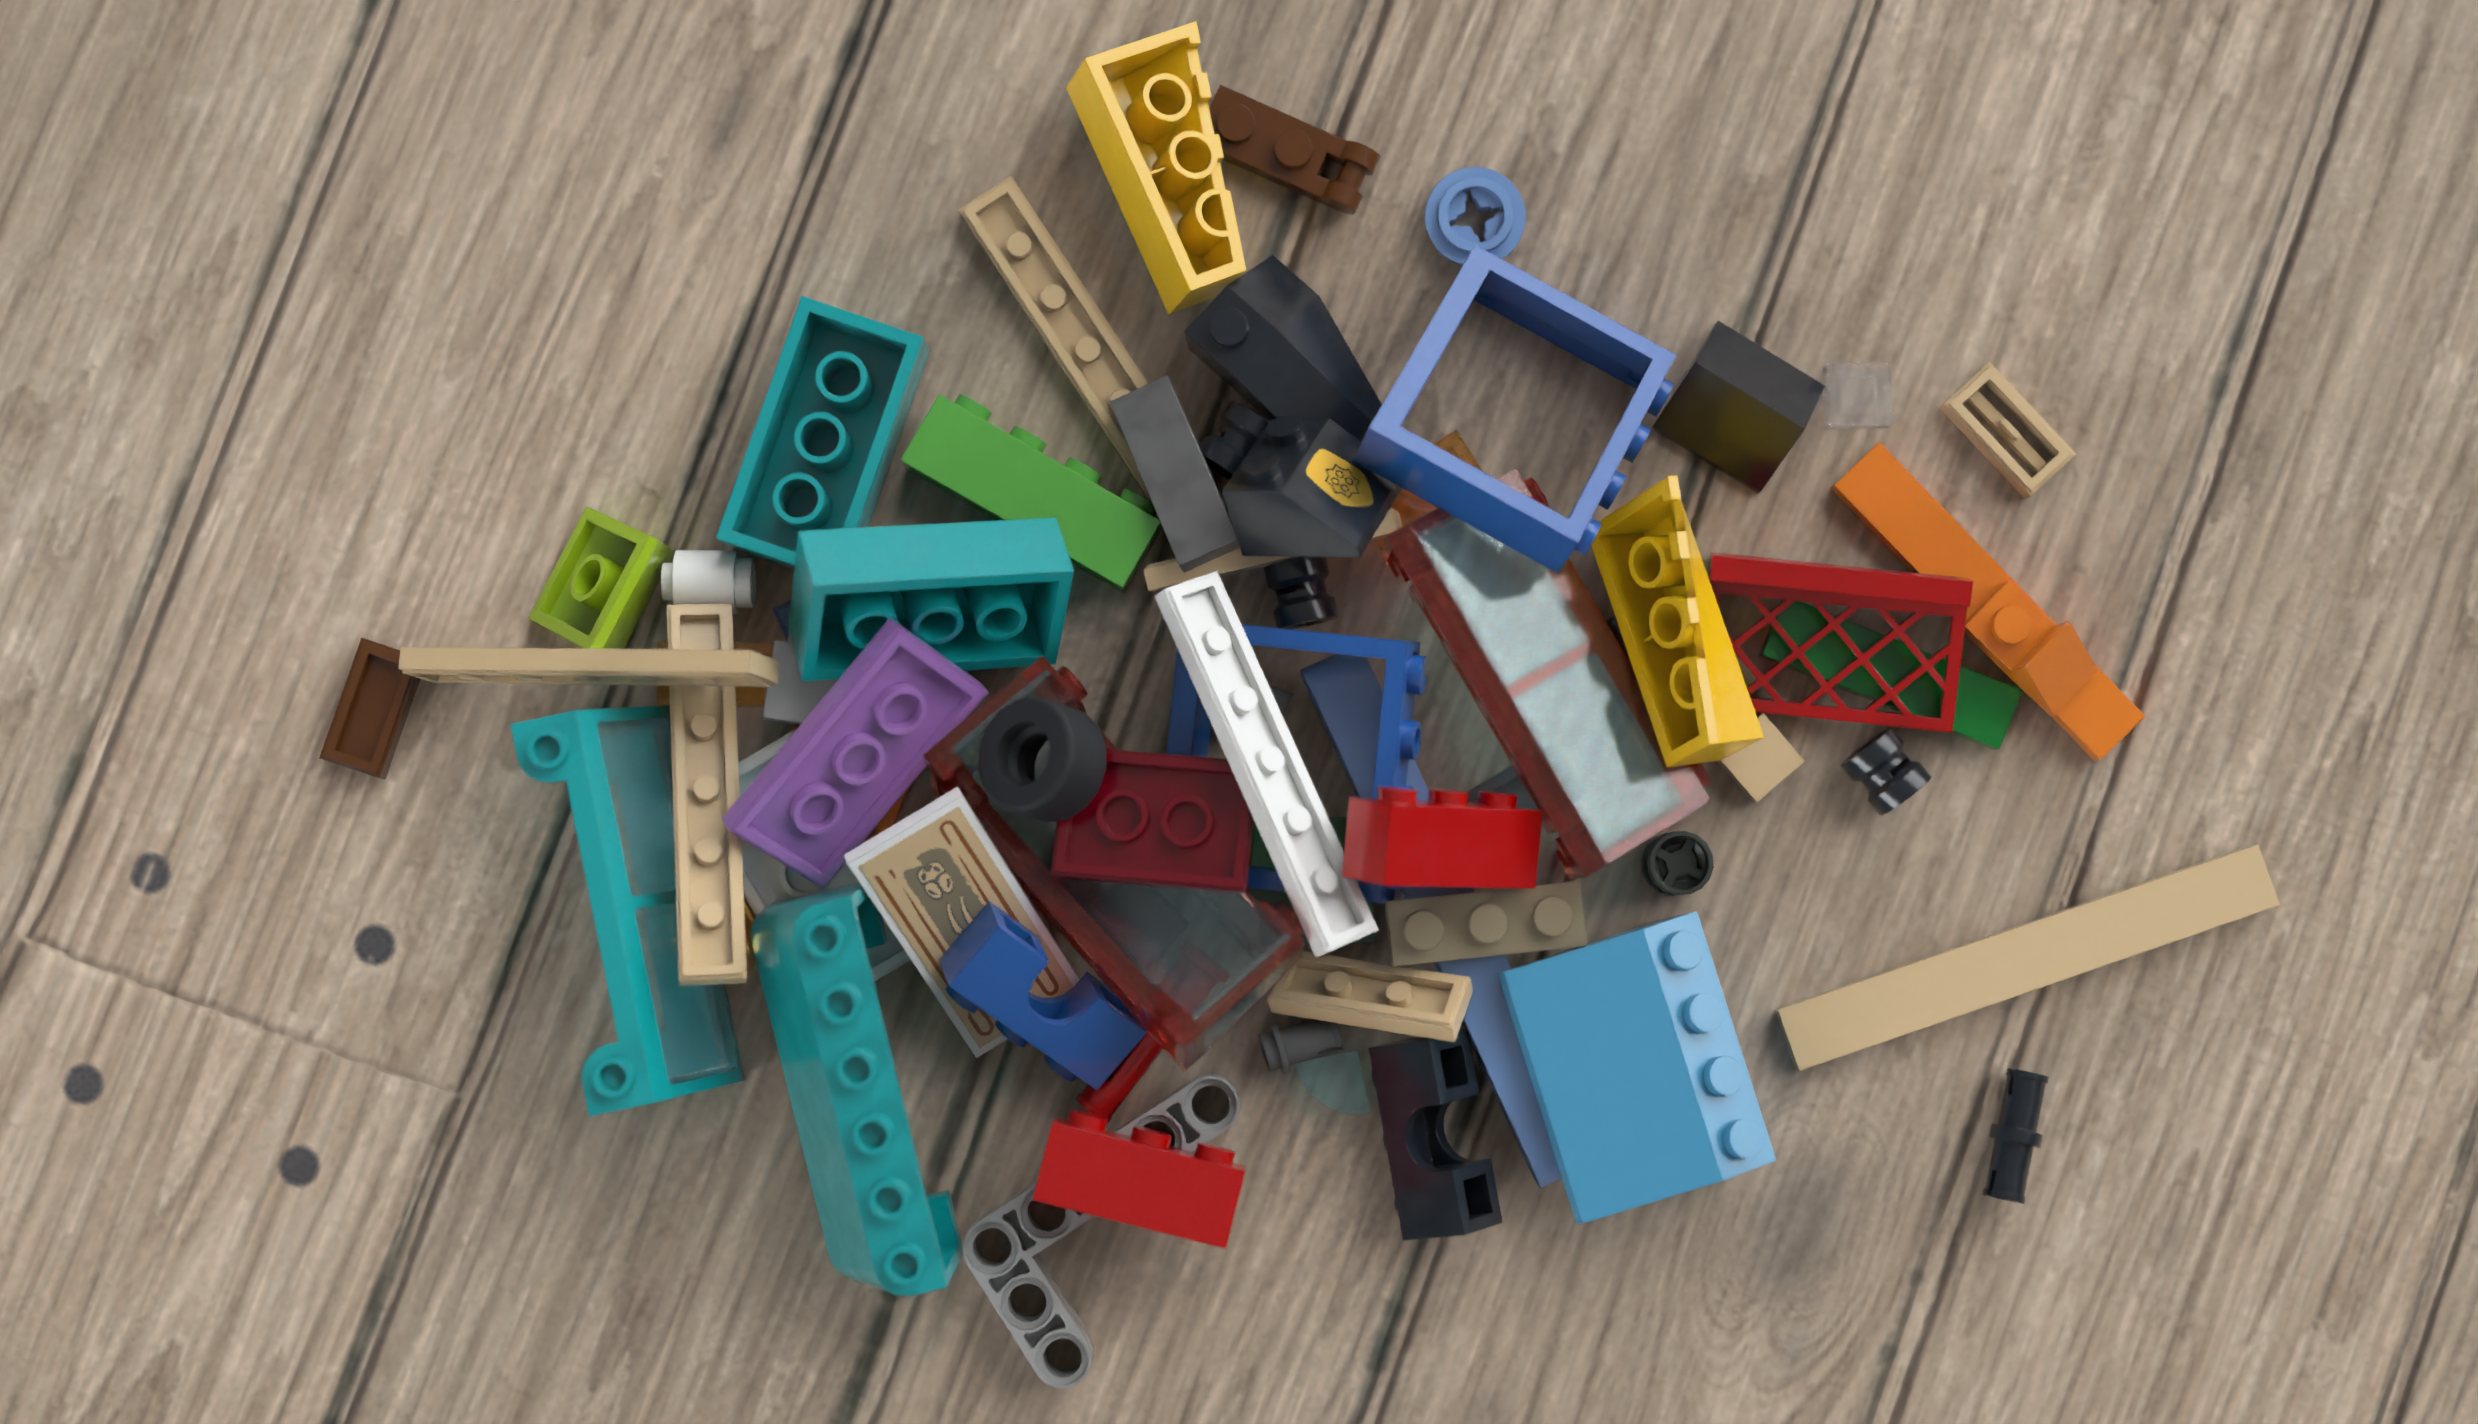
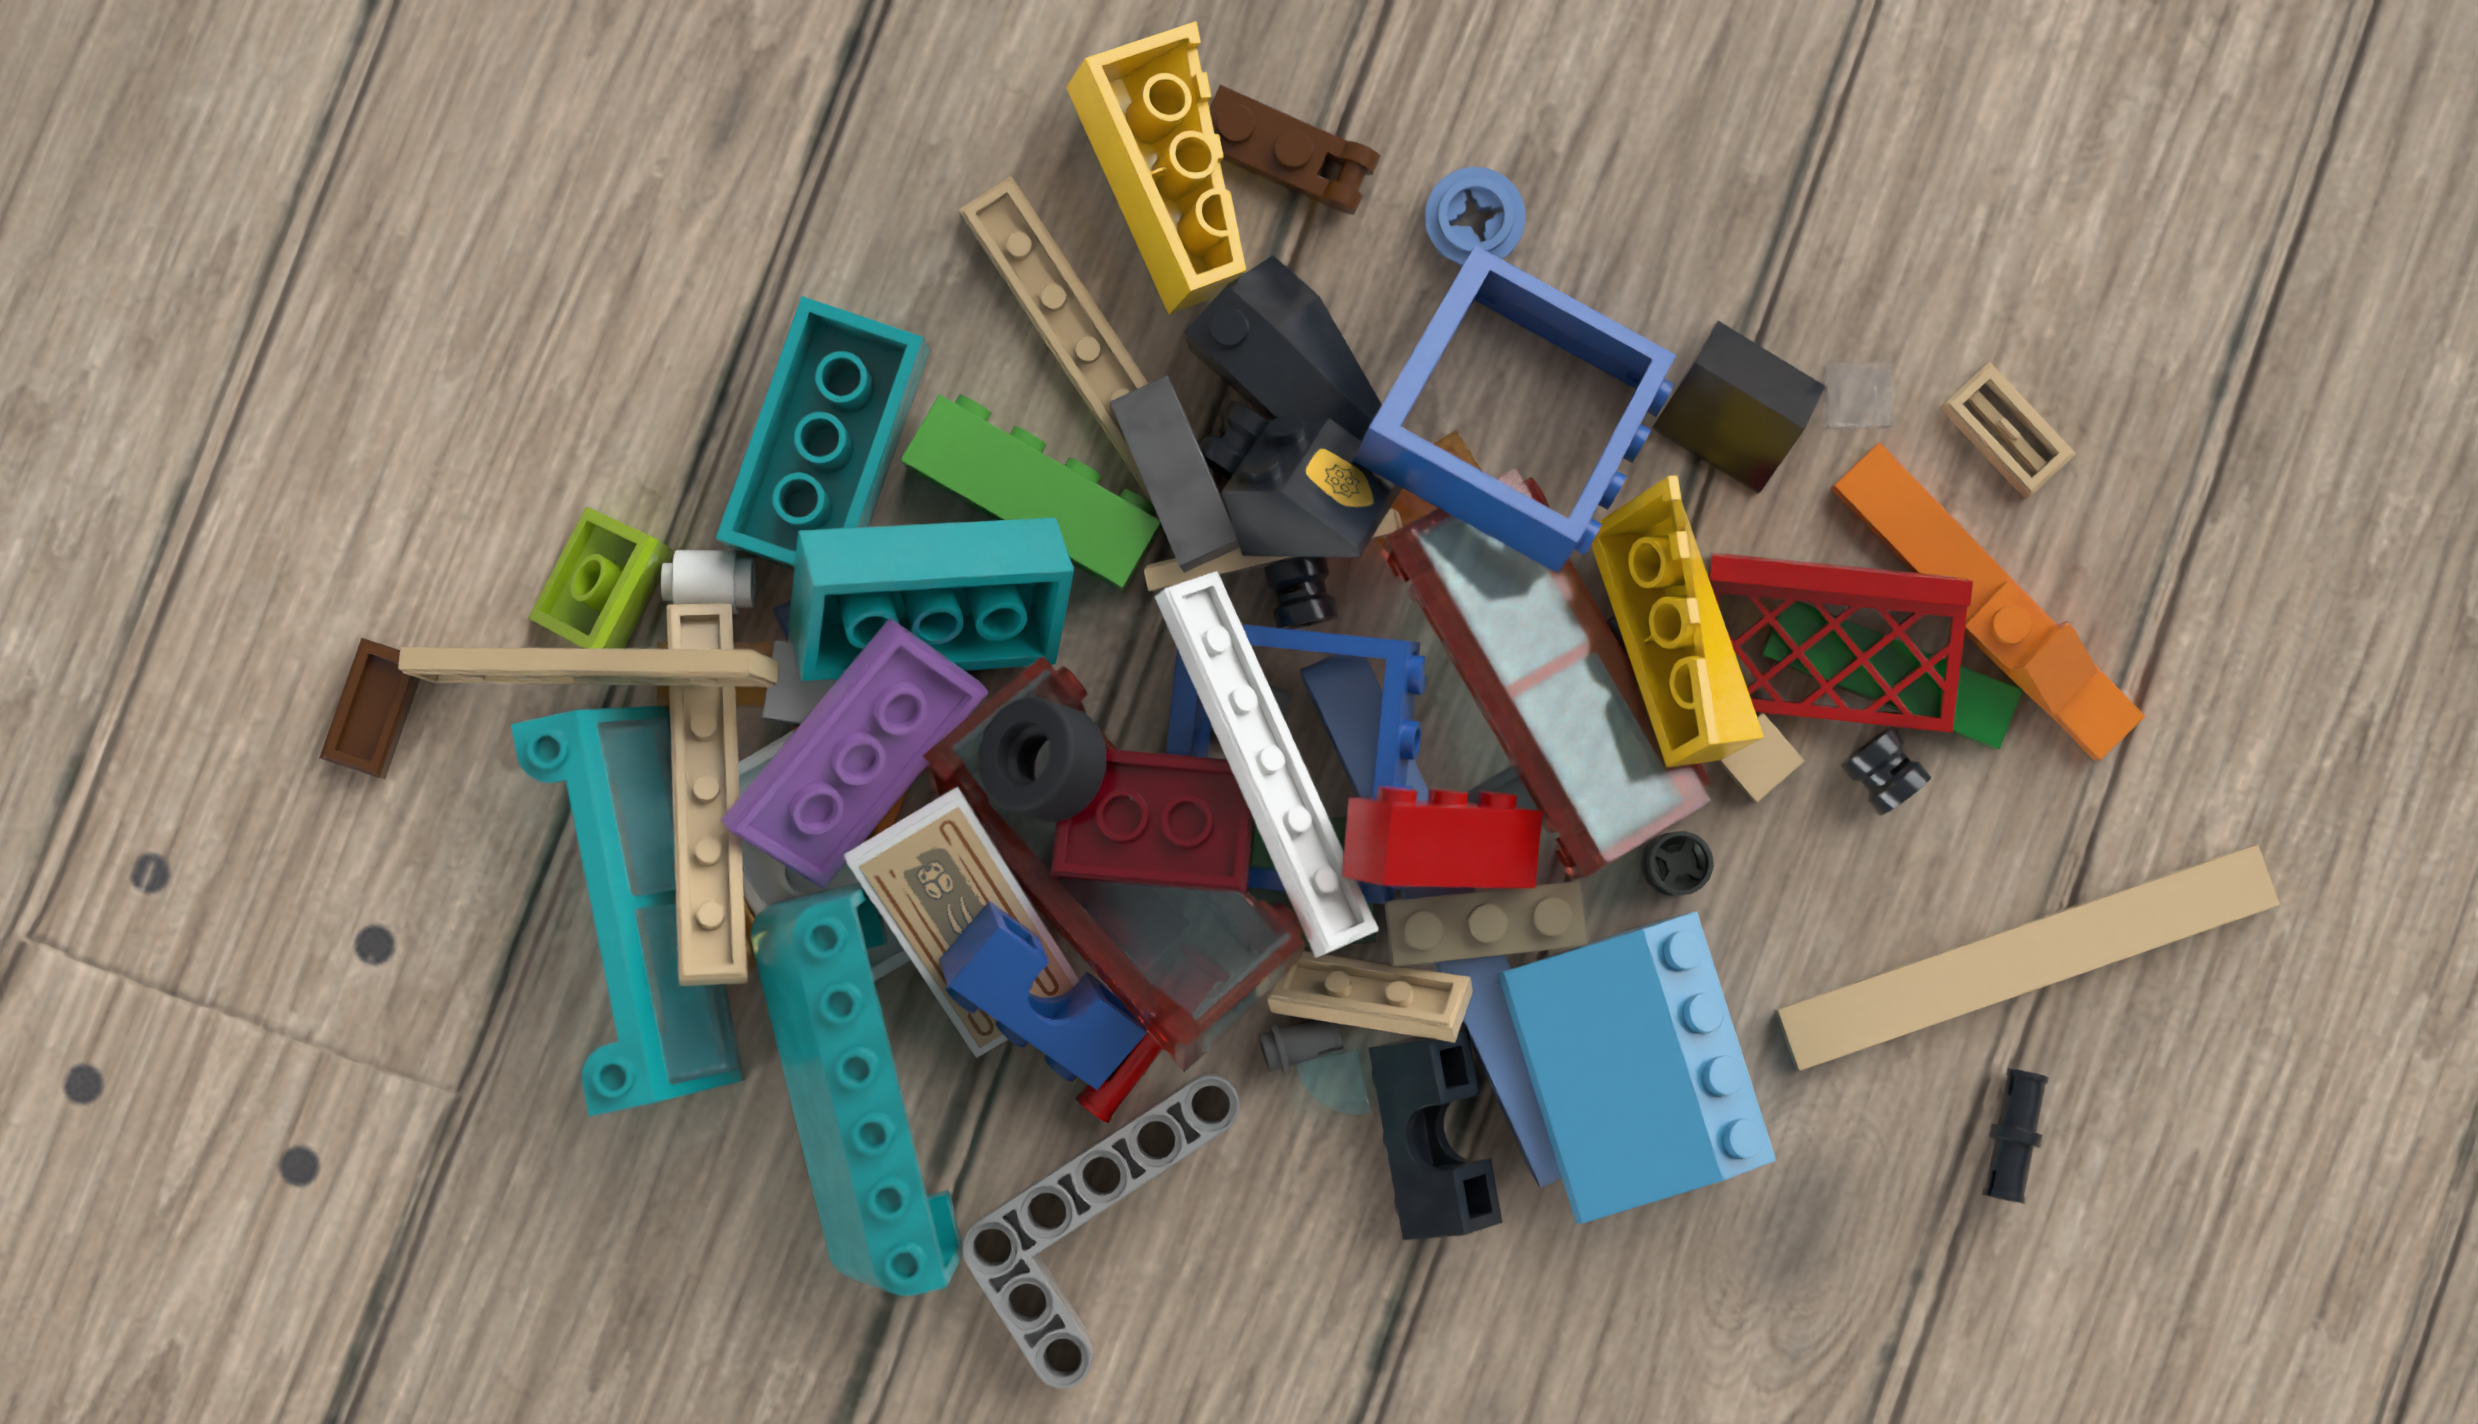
red brick [1032,1110,1246,1249] -> none

